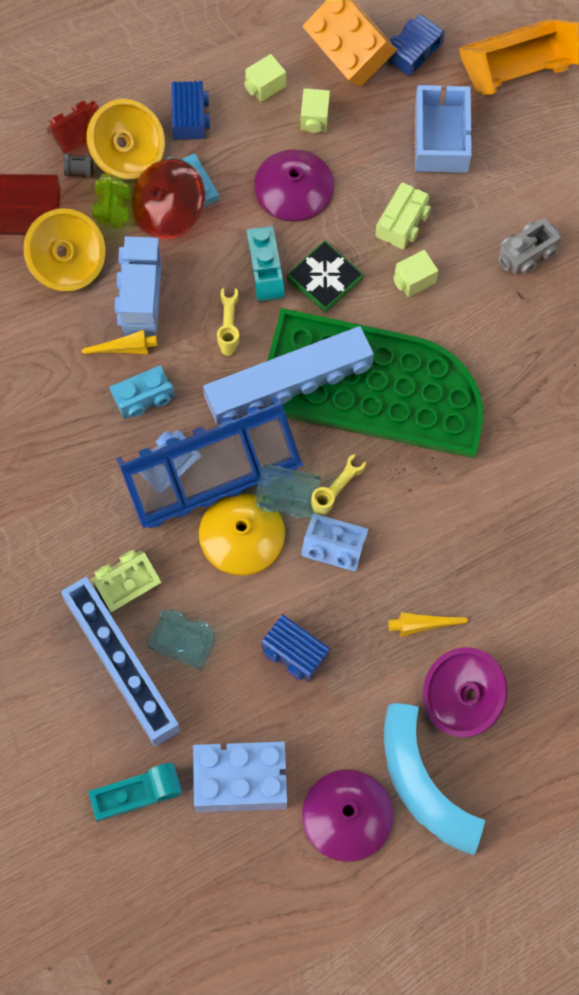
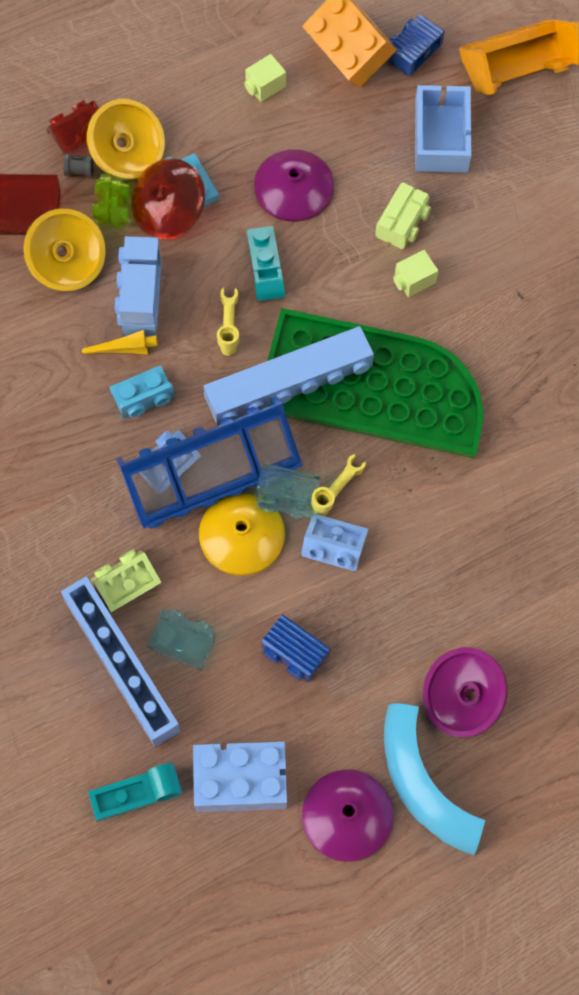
blue brick [171,80,210,140] -> none
tile [287,240,364,313] -> none
yellowish green brick [300,88,330,133] -> none
yellow piece [388,612,468,637] -> none
light grey brick [499,217,561,275] -> none

